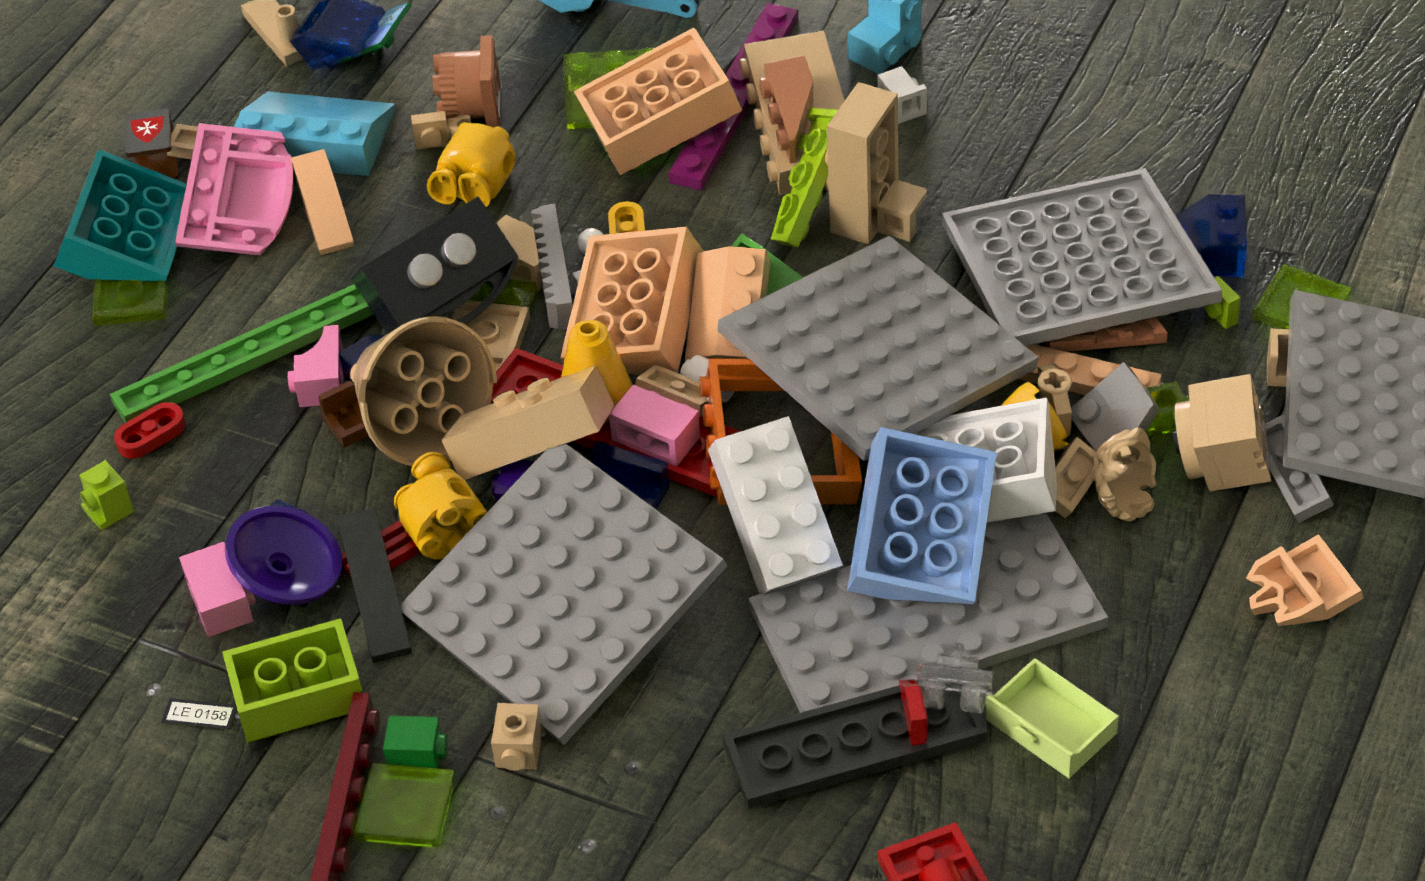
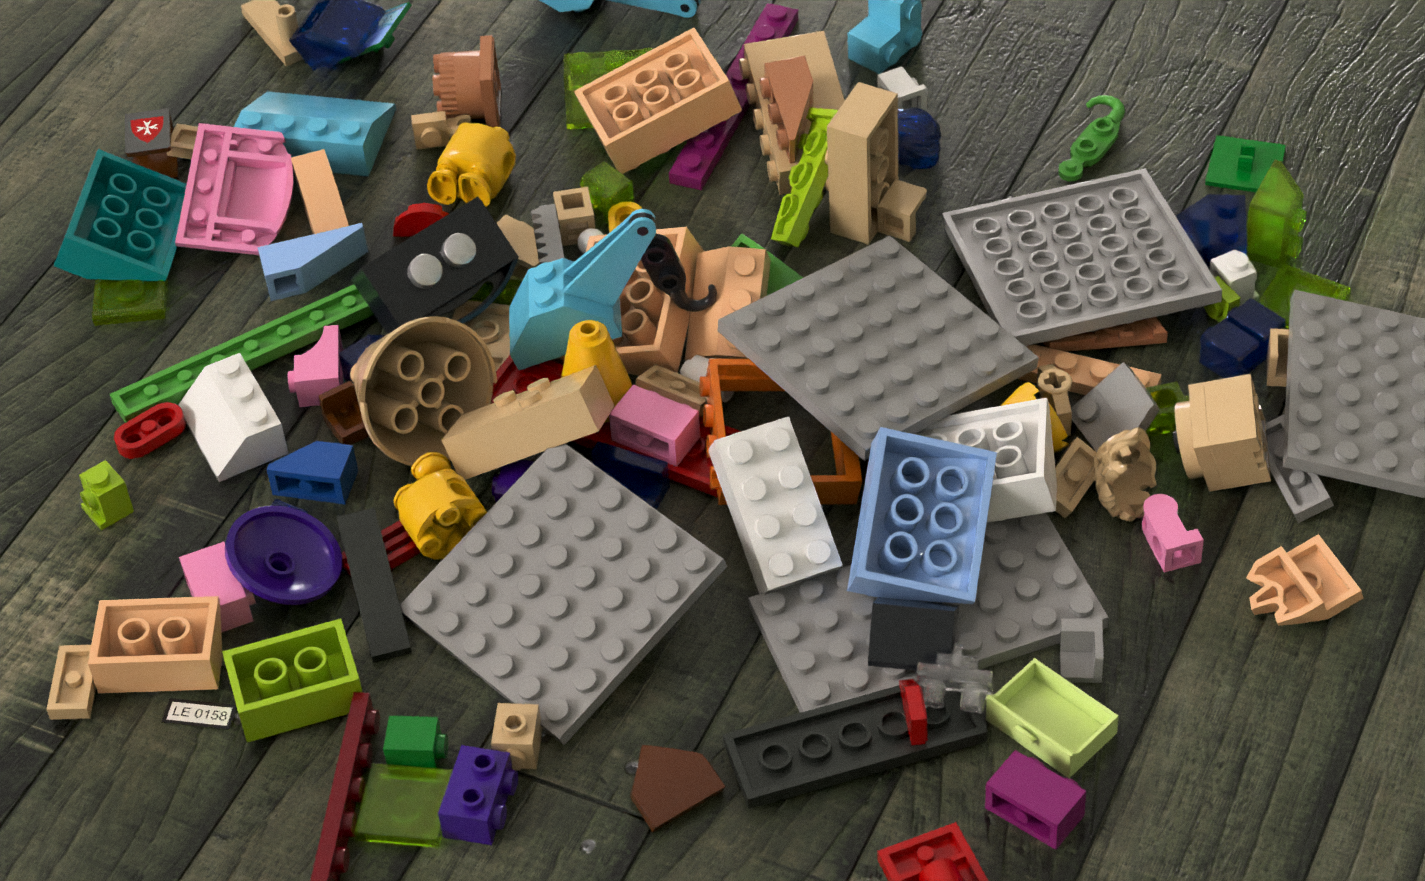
none -> tan plate [47,645,96,720]
none -> light nougat slope [88,596,223,694]
none -> white slope [178,353,289,482]
none -> light blue slope [257,223,368,301]
none -> blue slope [267,441,359,504]
none -> red tile [393,203,449,237]
none -> dark purple brick [438,745,518,845]
none -> medium azure slope [509,209,717,370]
none -> tan brick [553,187,595,246]
none -> clear neon green brick [580,161,634,224]
none -> reddish brown slope [629,745,726,832]
none -> black slope [868,597,959,674]
none -> clear blue hair [898,107,941,169]
none -> magenta brick [985,750,1086,850]
none -> bright green piece [1058,95,1125,182]
none -> light grey panel [1060,618,1104,683]
none -> bright pink leg [1141,494,1204,573]
none -> clear blue piece [1199,298,1286,378]
none -> green piece [1205,135,1286,195]
none -> white brick [1210,249,1259,308]
none -> clear neon green slope [1244,160,1307,270]

